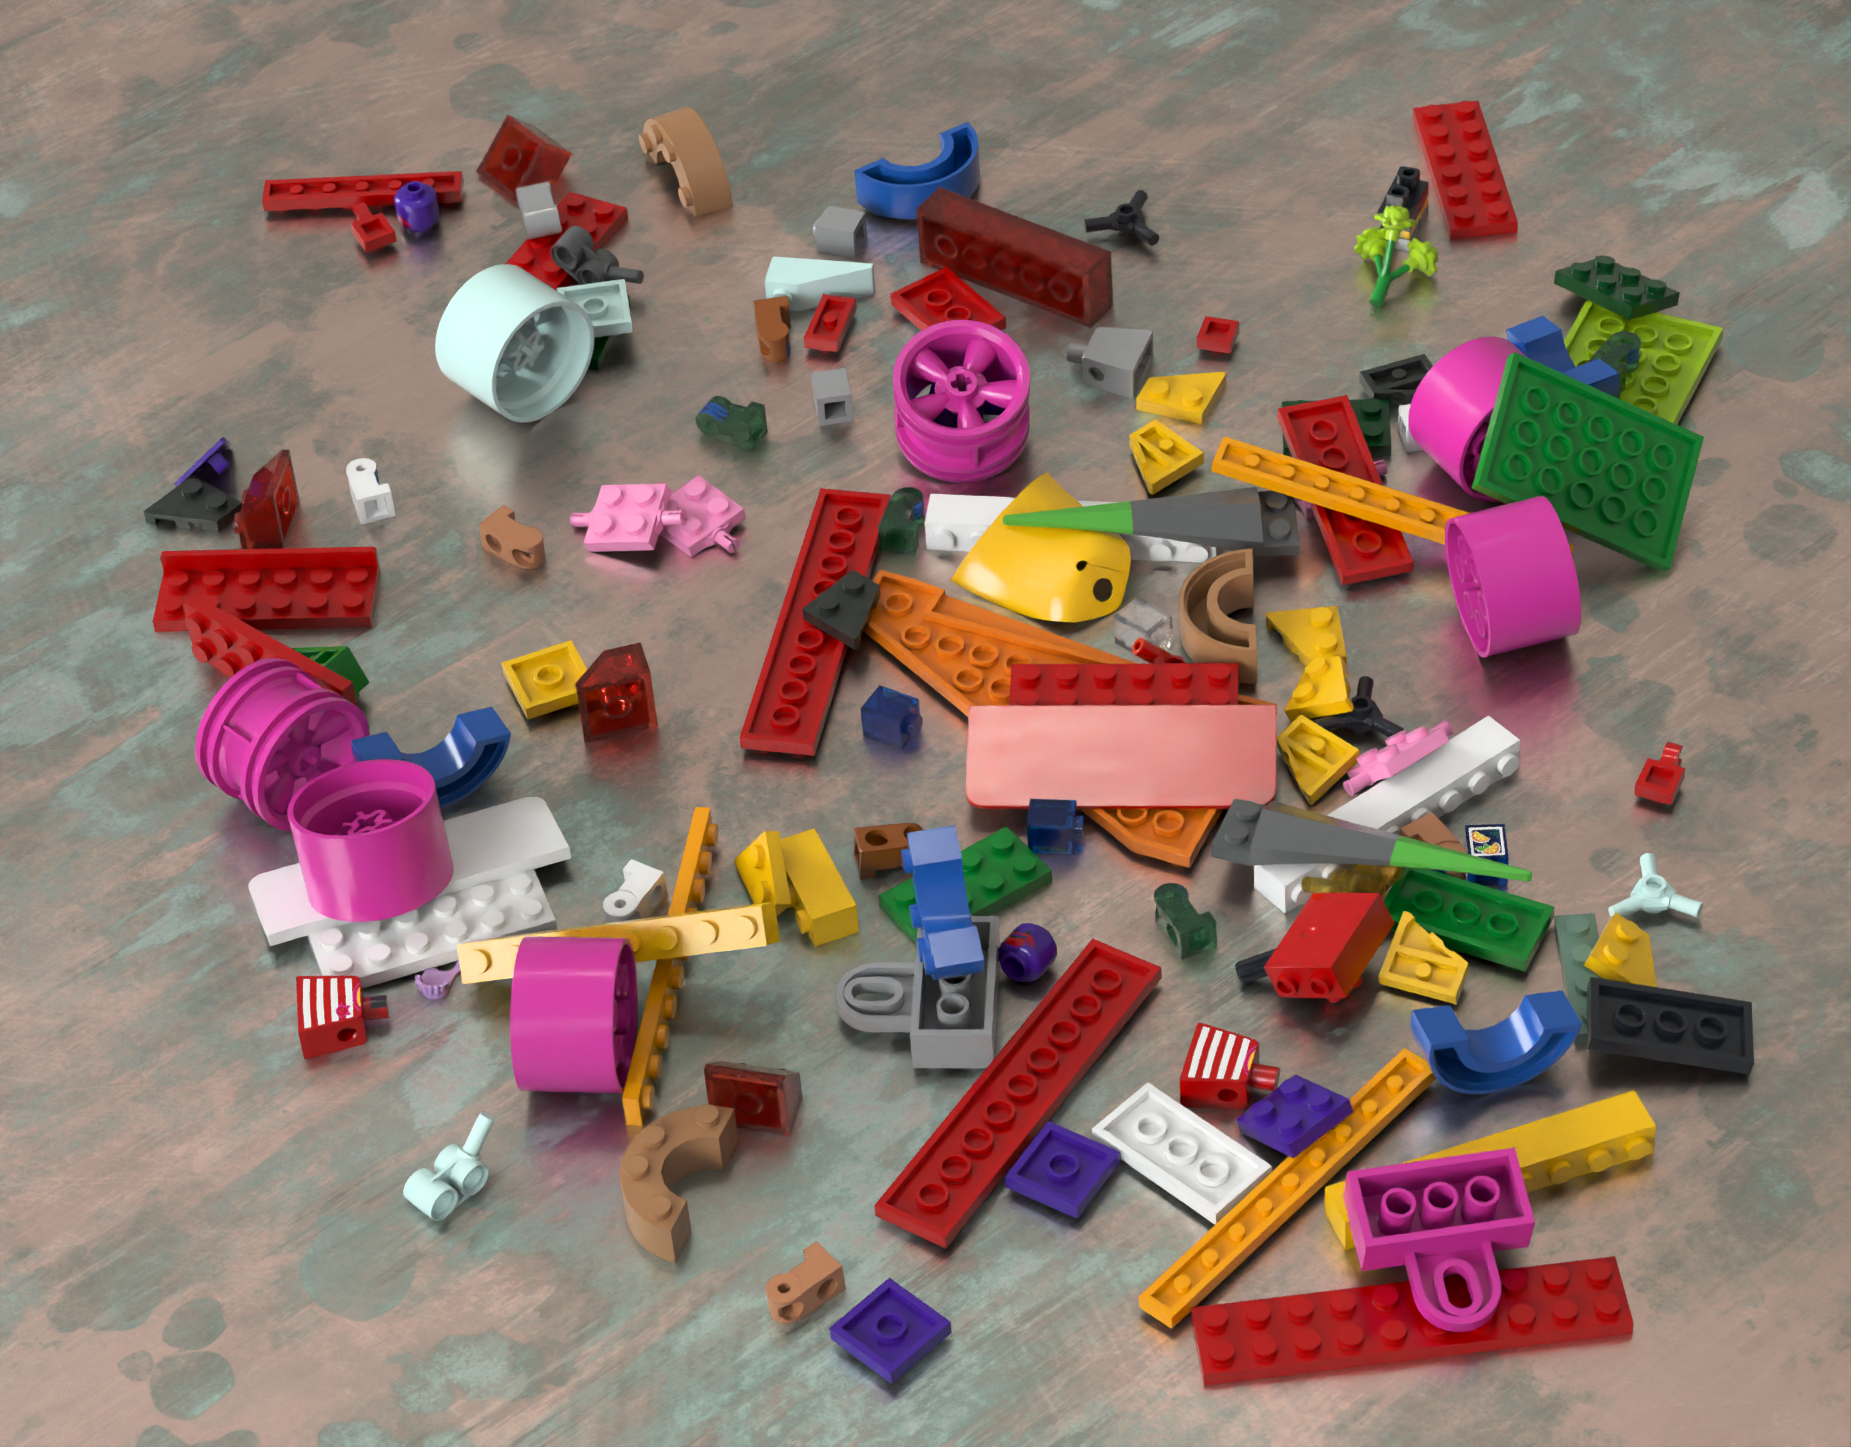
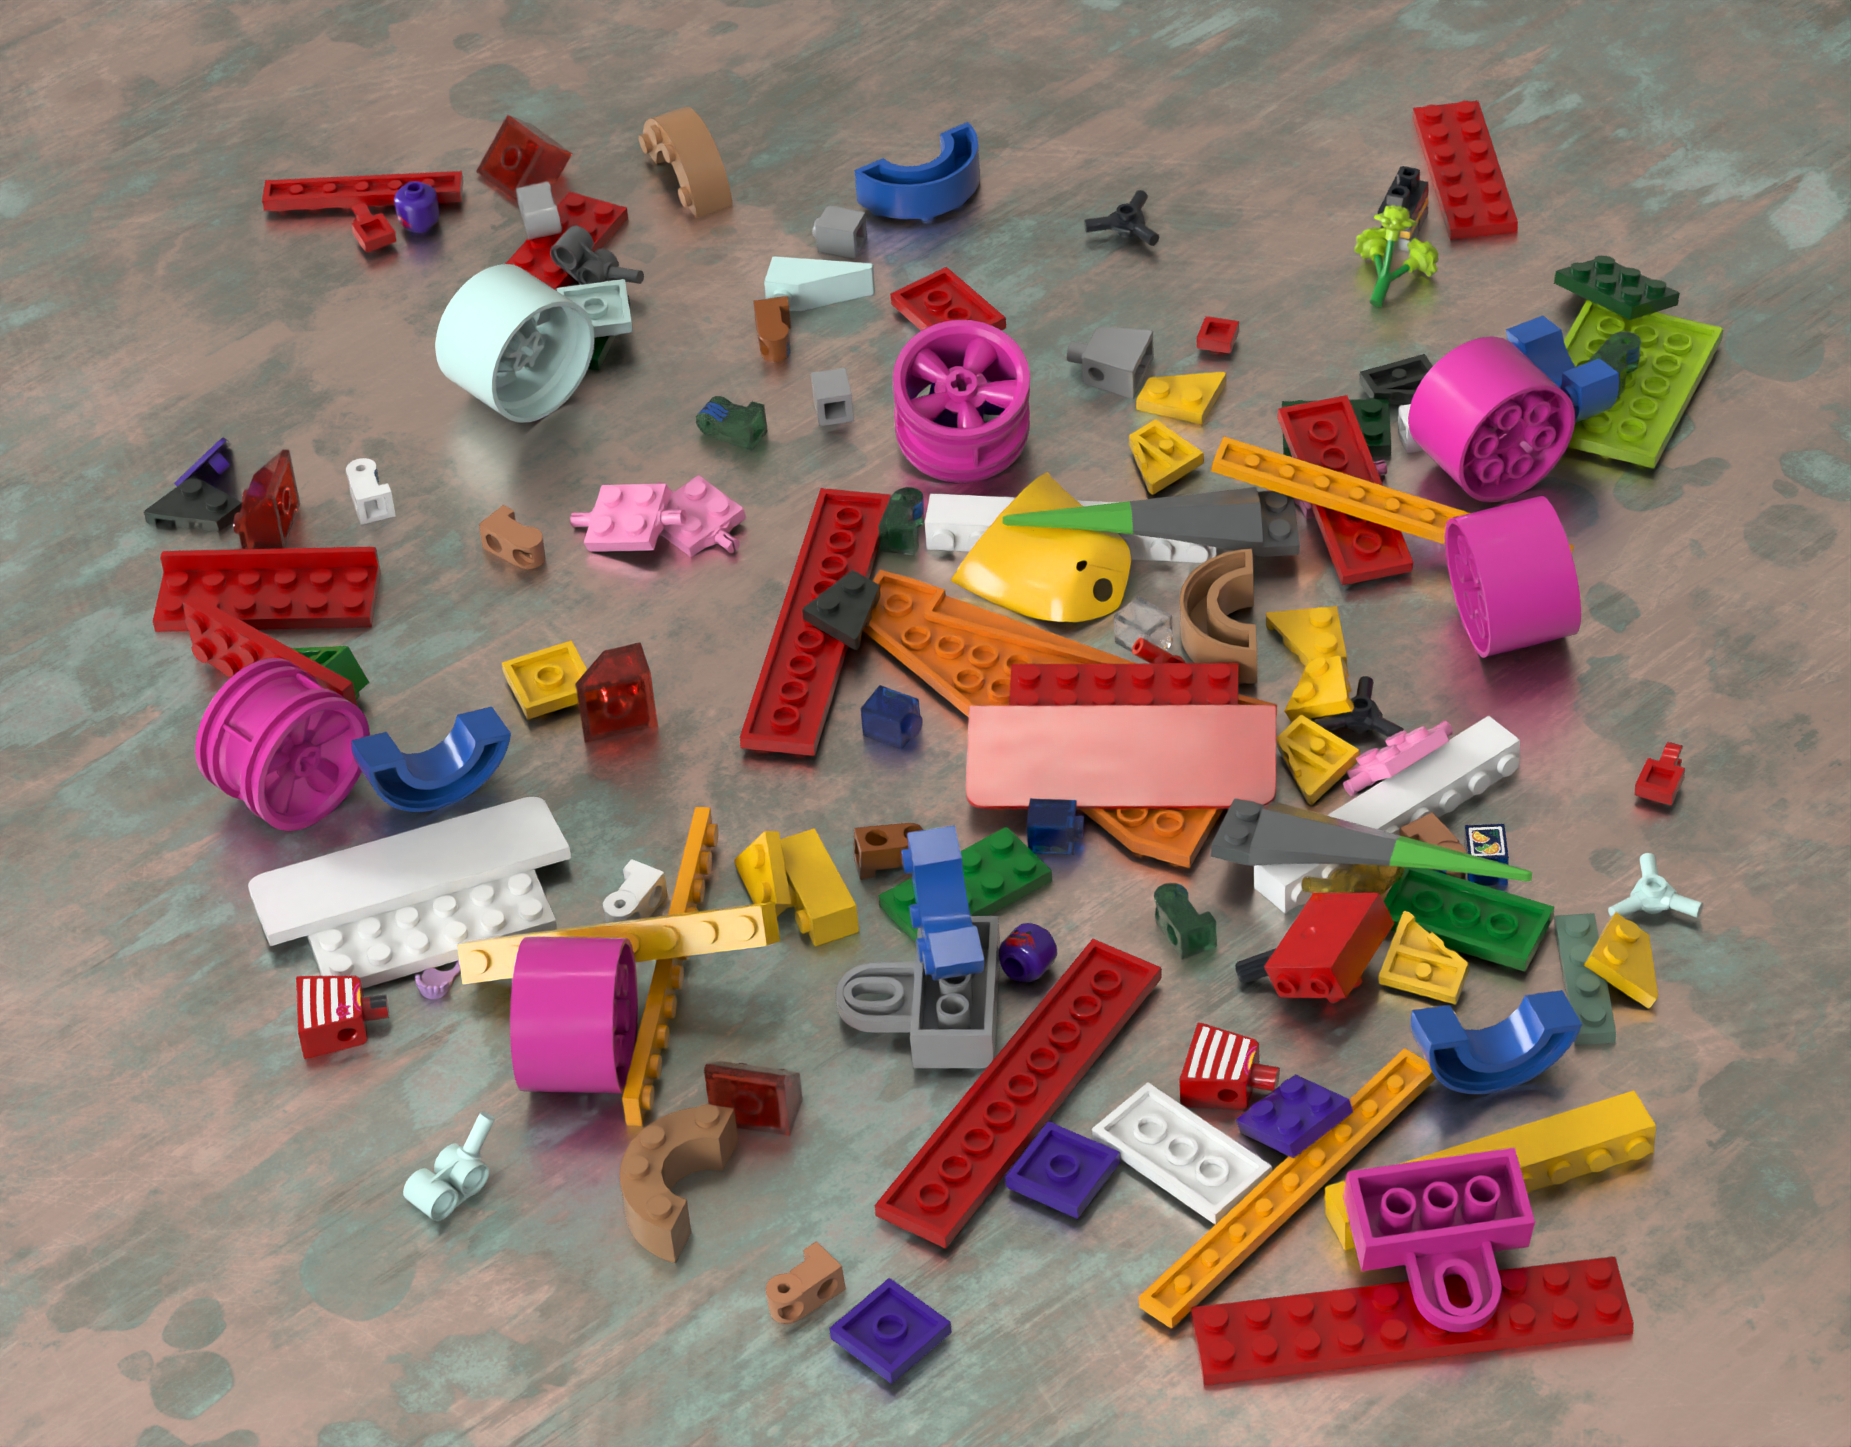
dark pink wheel [287,759,454,922] -> none
red plate [804,294,857,352] -> none
clear red brick [916,187,1113,328] -> none
green plate [1472,352,1704,571] -> none
black plate [1587,977,1754,1074] -> none

